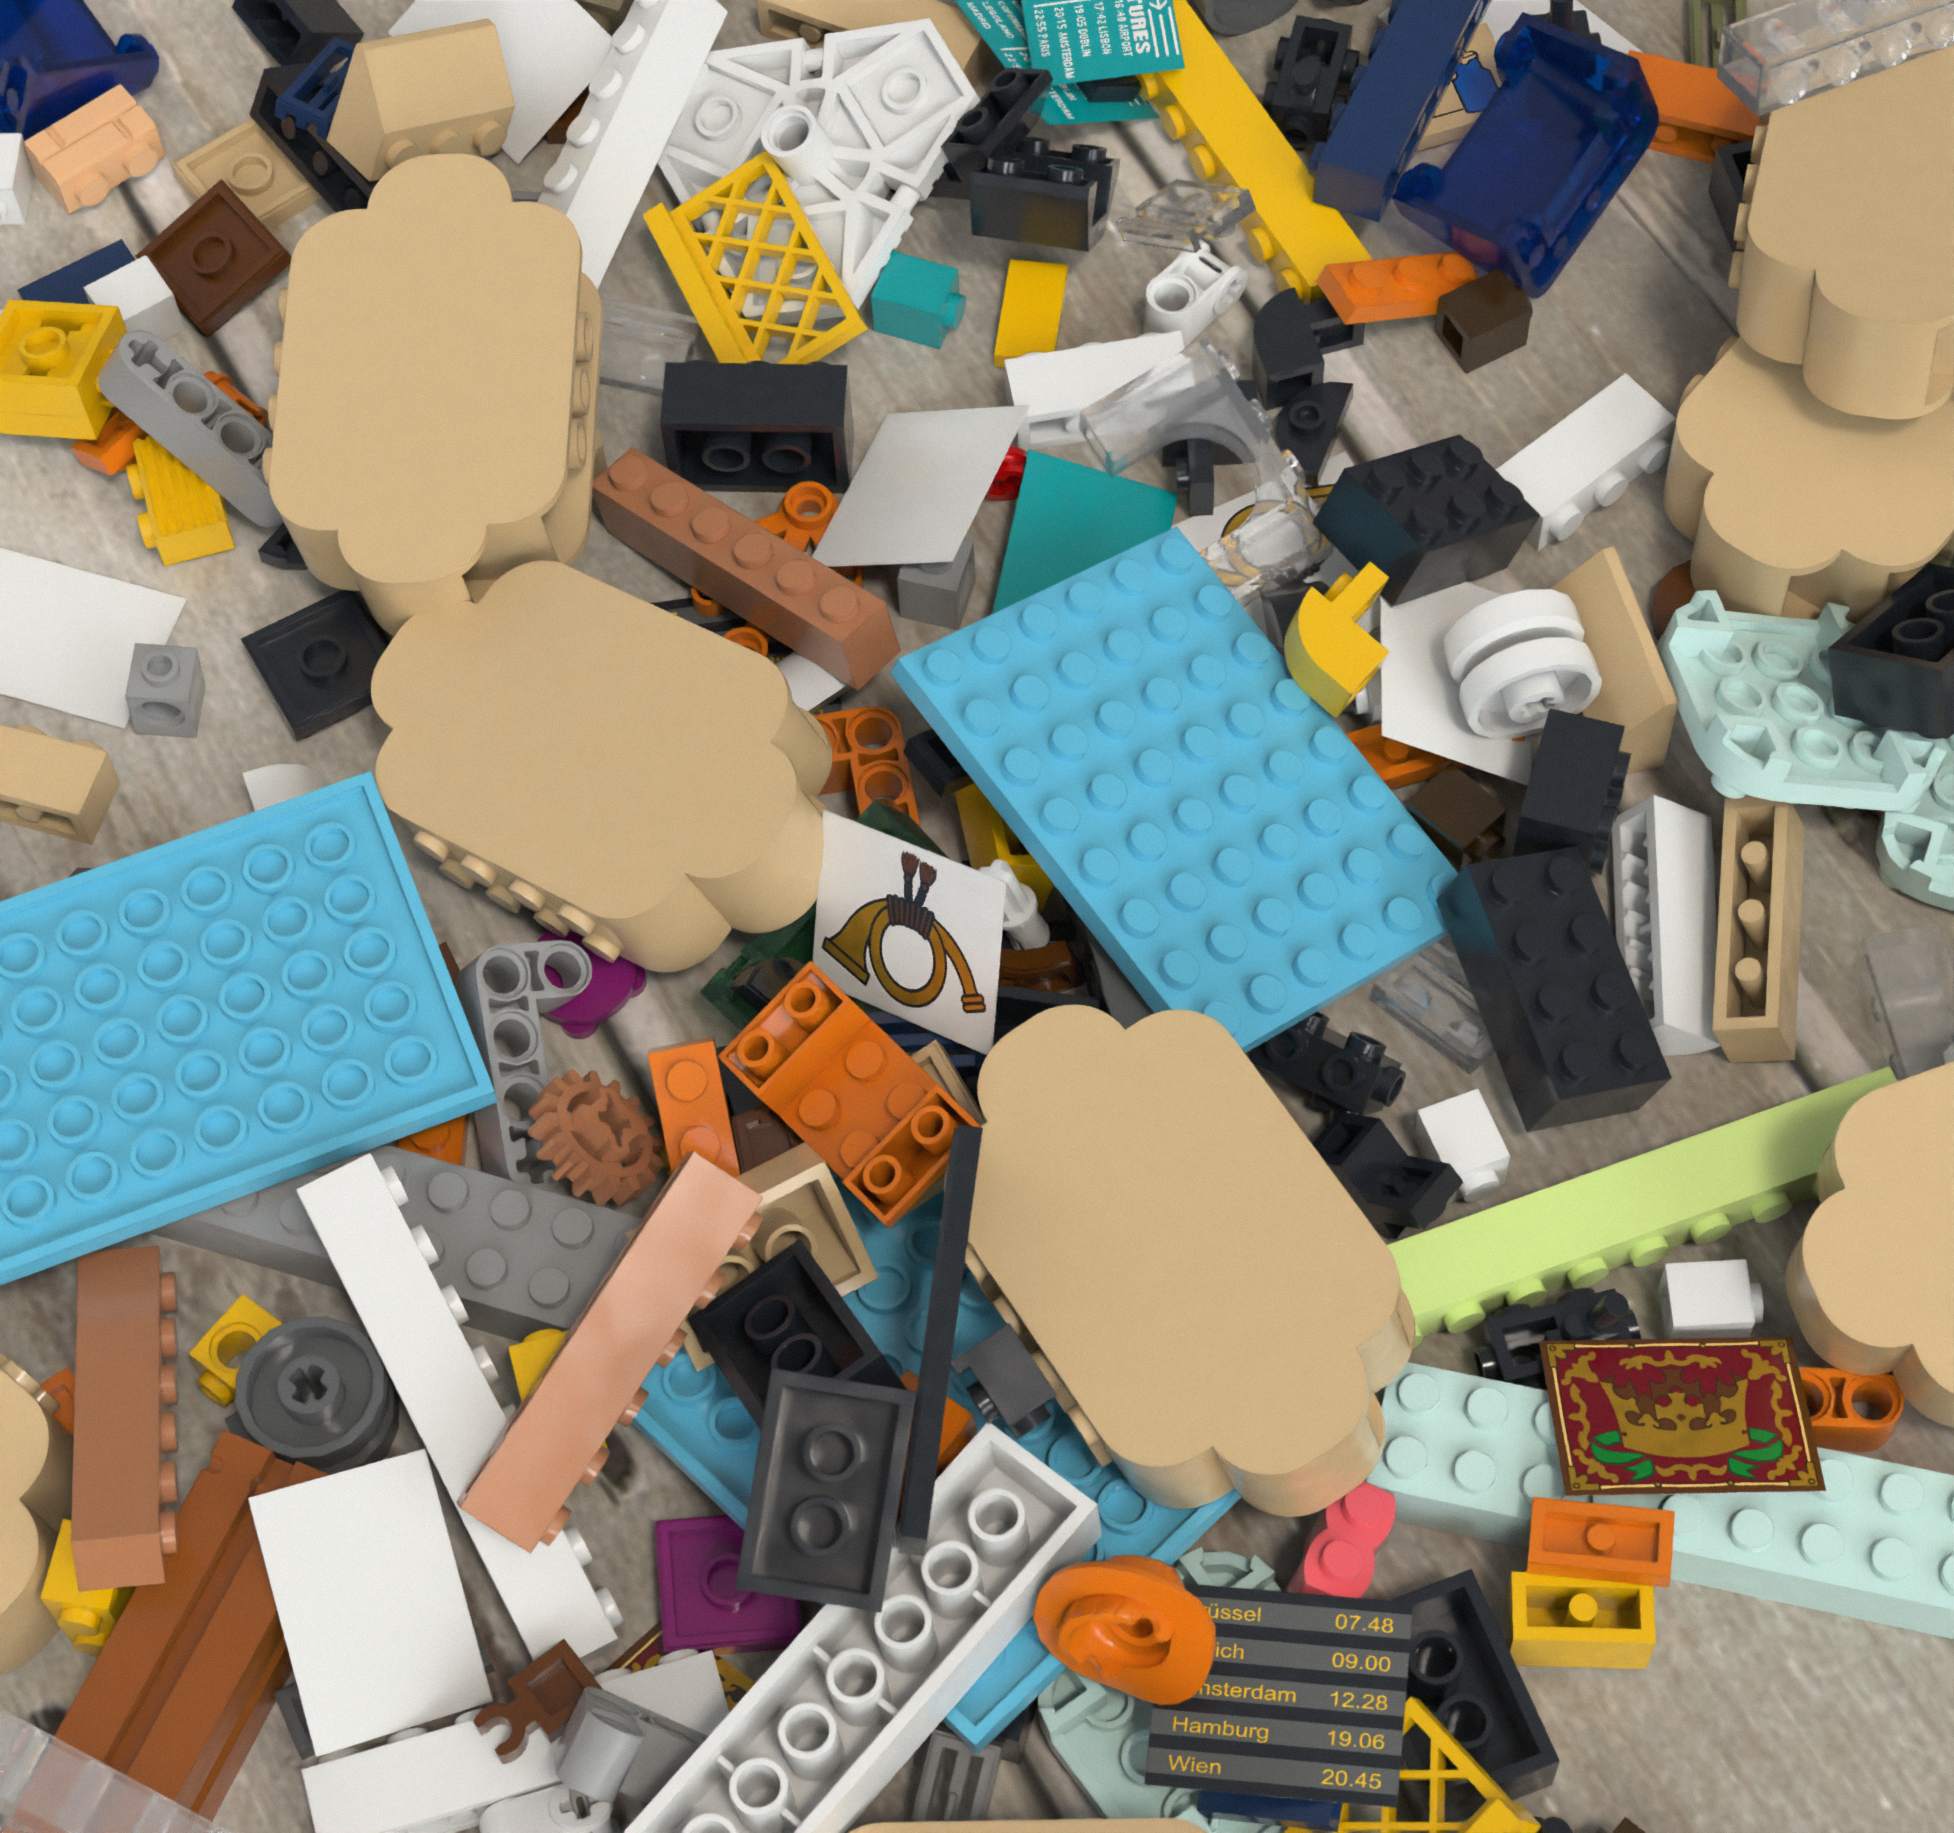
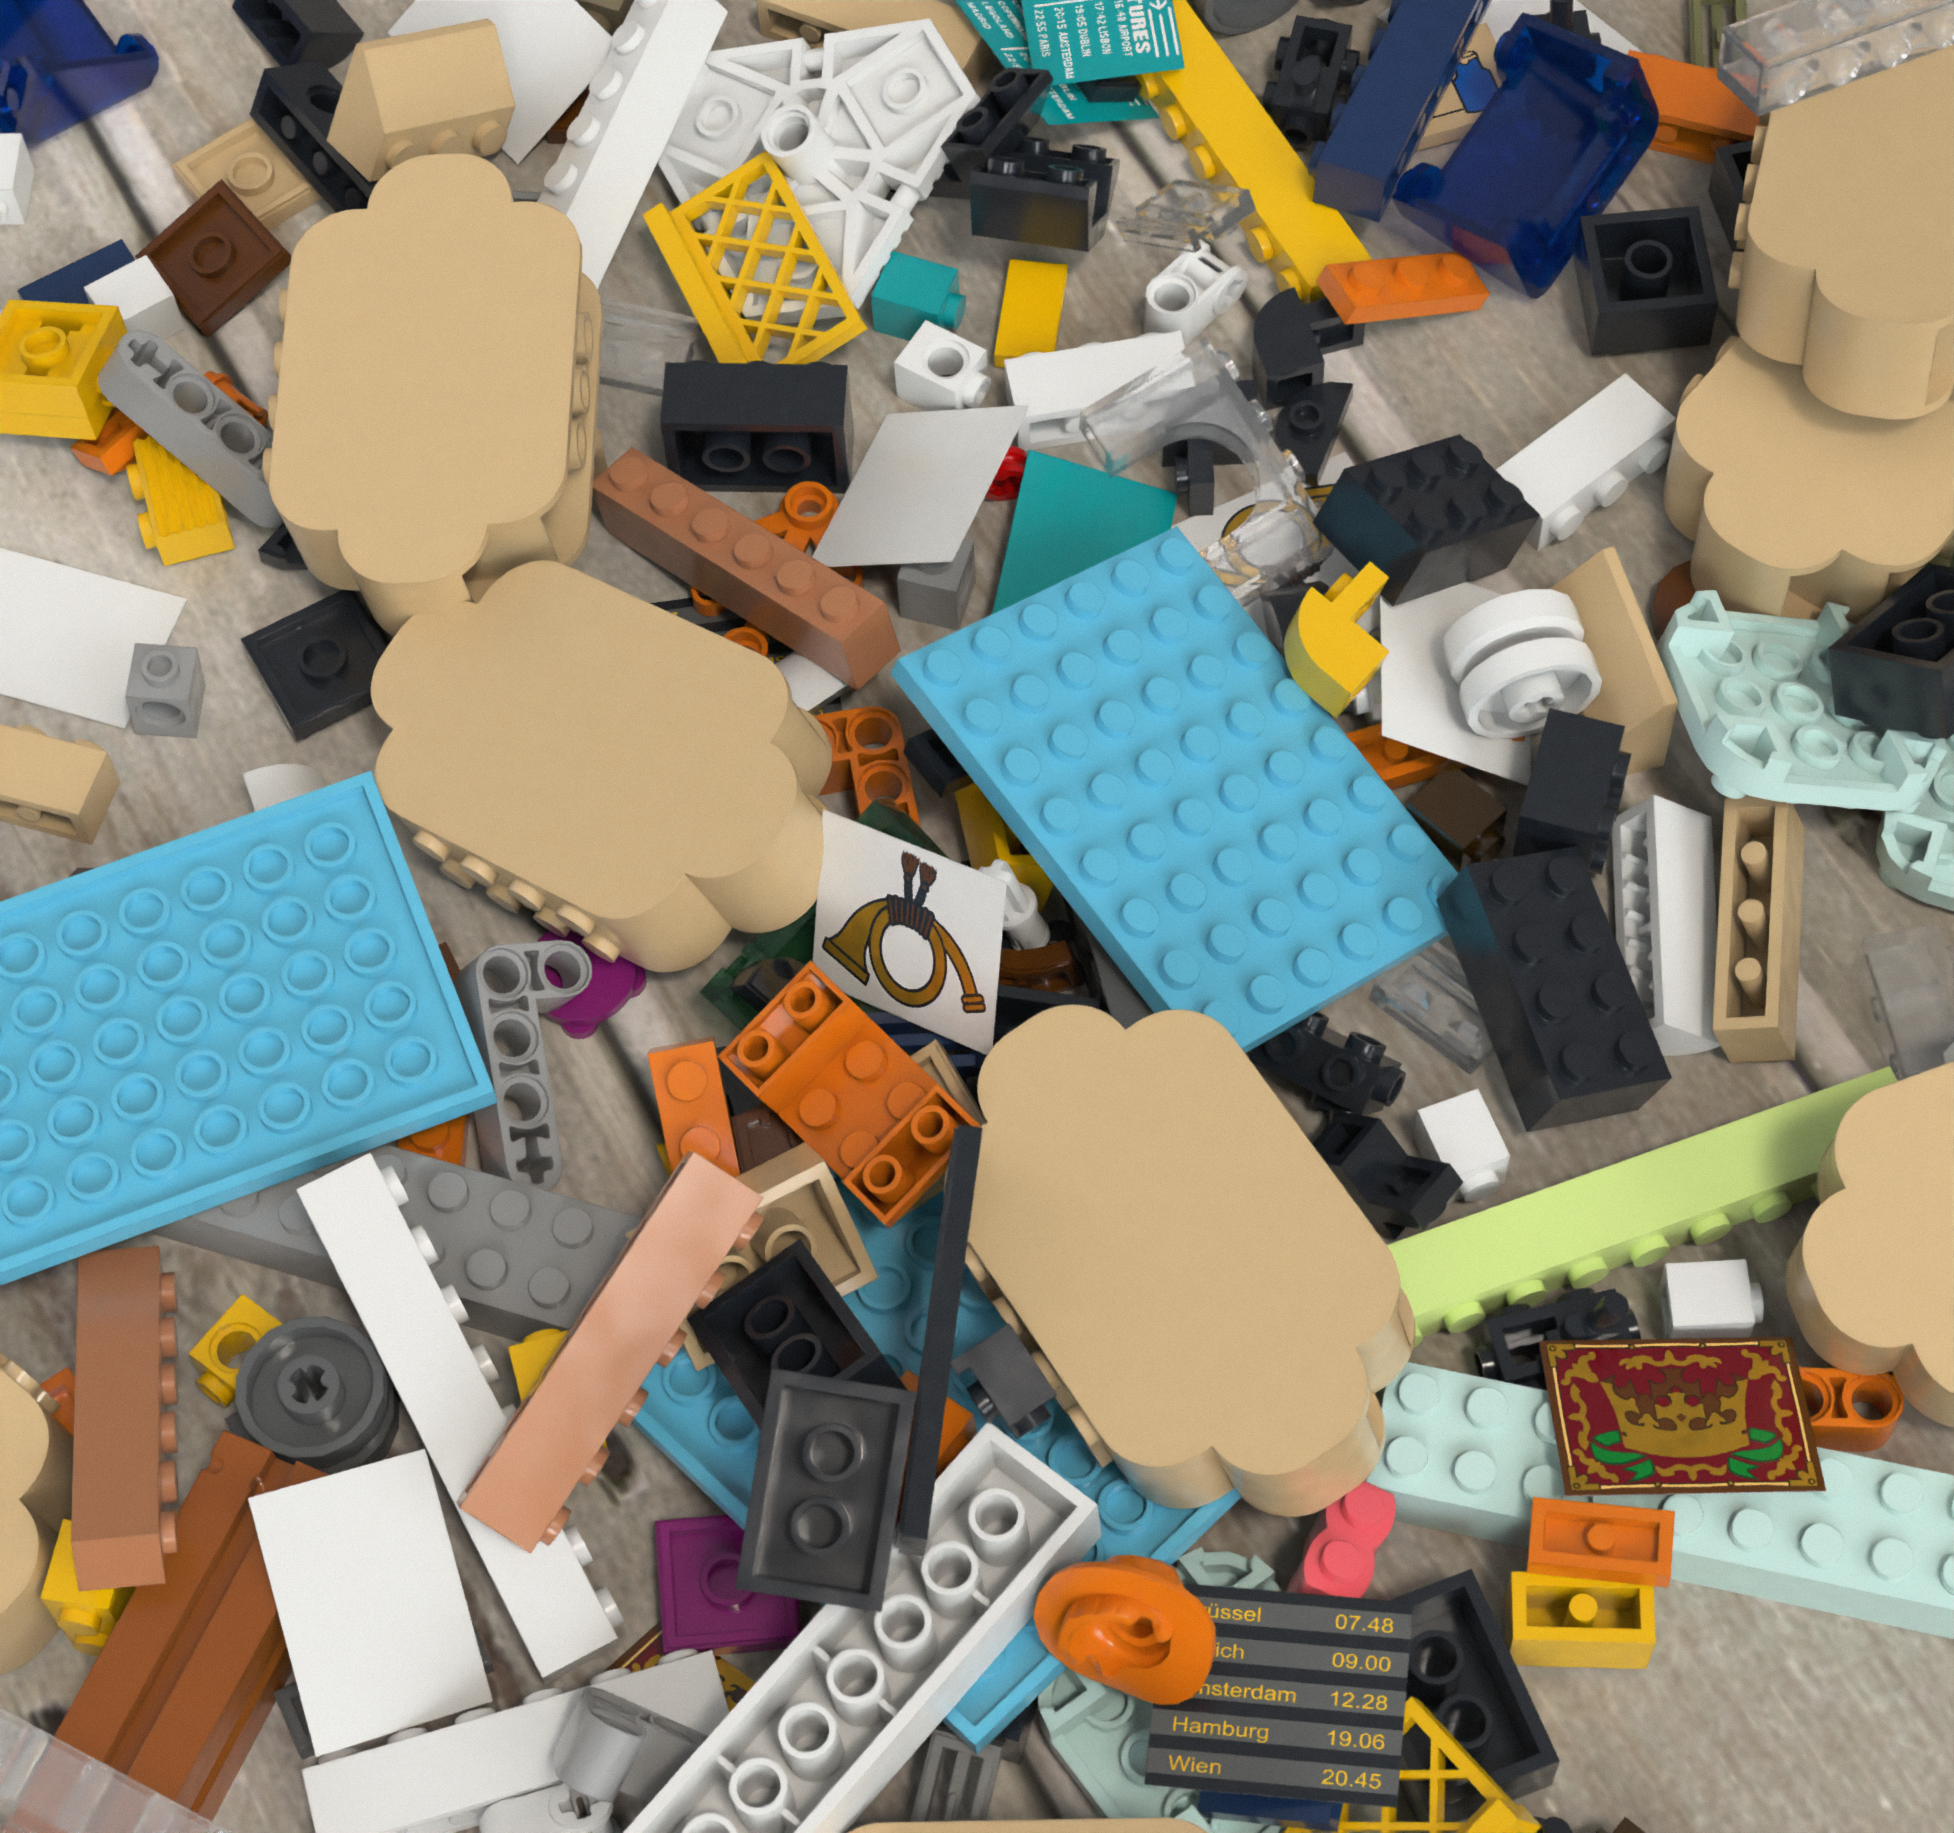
light nougat brick [23,84,166,215] -> none
dark blue tile [275,36,355,140] -> none
reddish brown plate [473,1639,603,1764] -> none
nougat gear [528,1069,665,1207] -> none
dark brown brick [1435,268,1533,374] -> none
none -> white brick [894,320,991,411]
none -> black brick [1573,206,1719,355]

